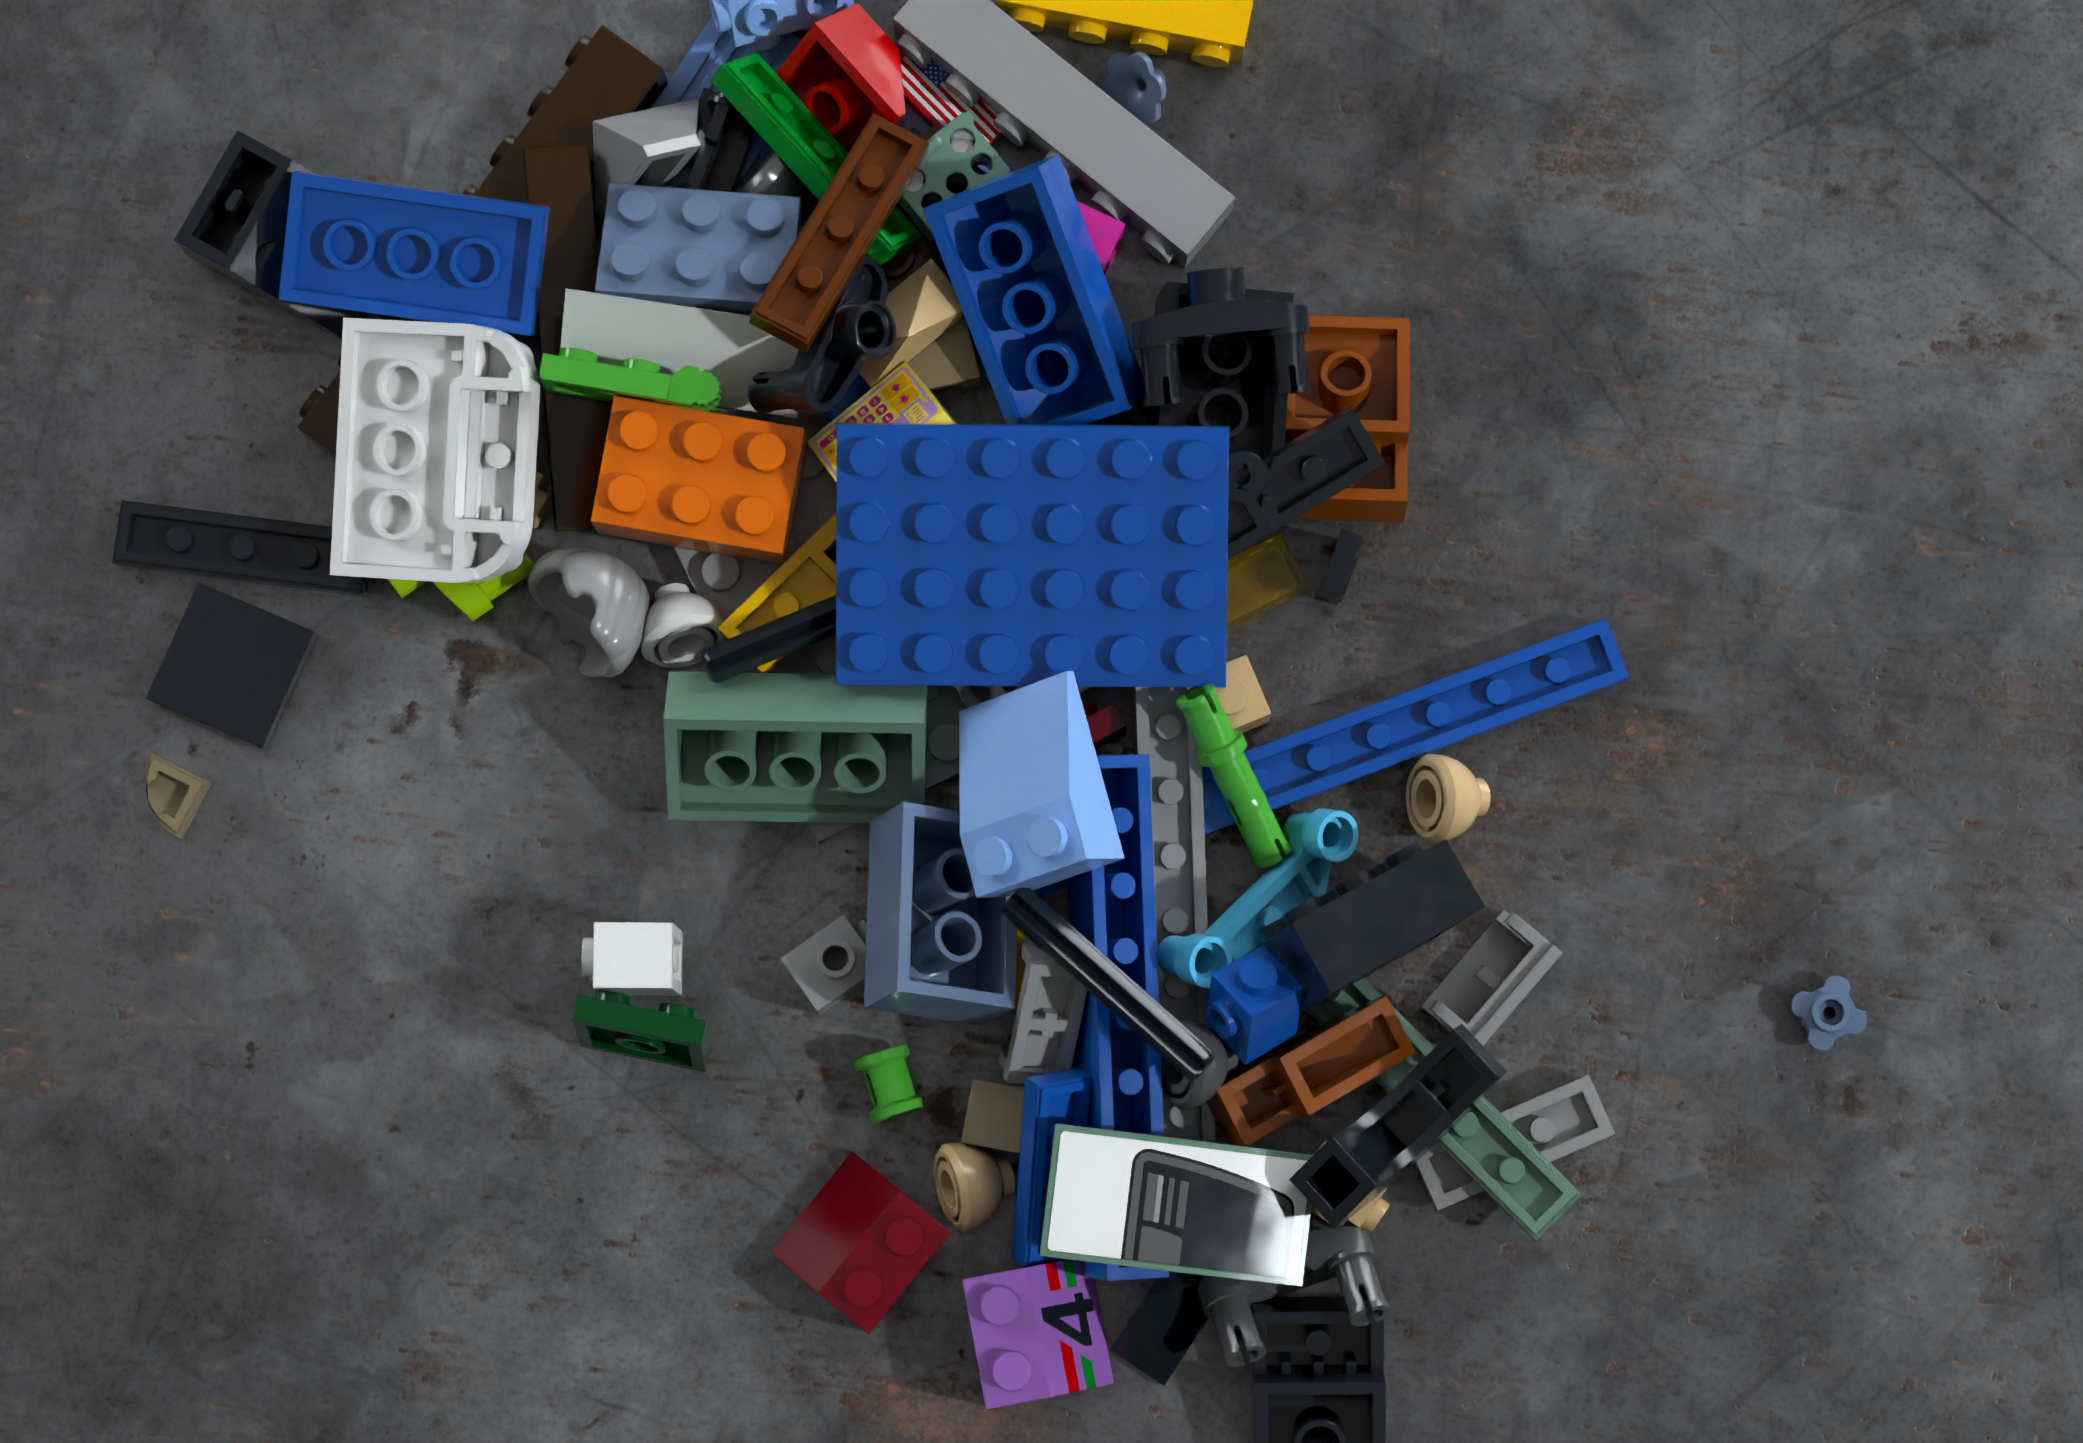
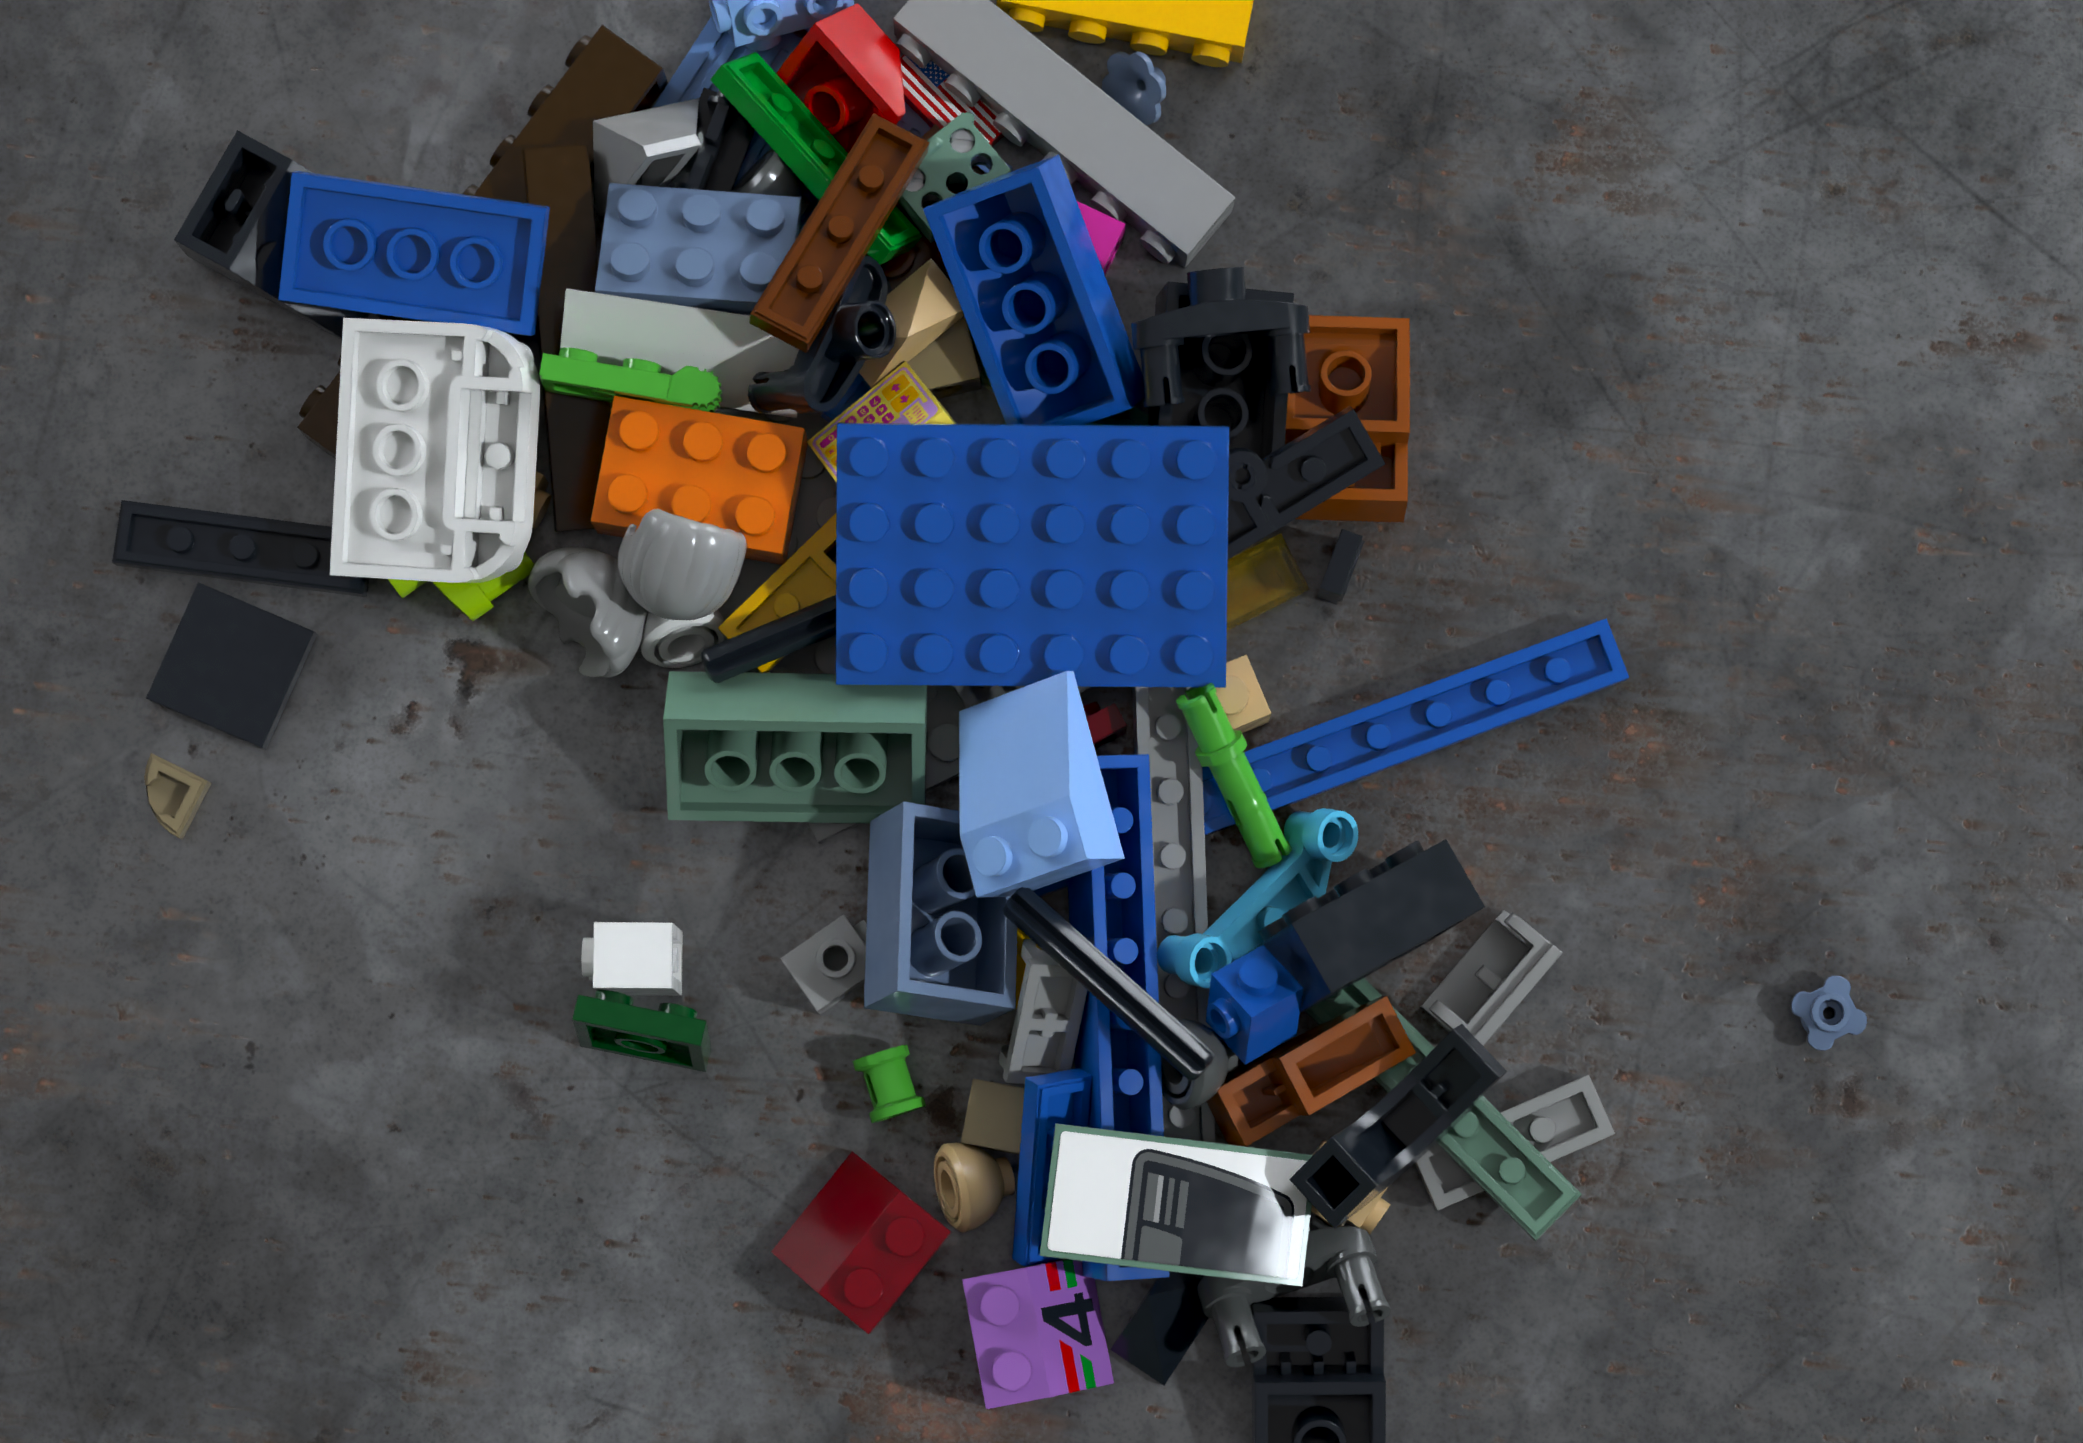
tan brick [1406,754,1491,843] -> none
none -> light grey piece [618,509,747,620]

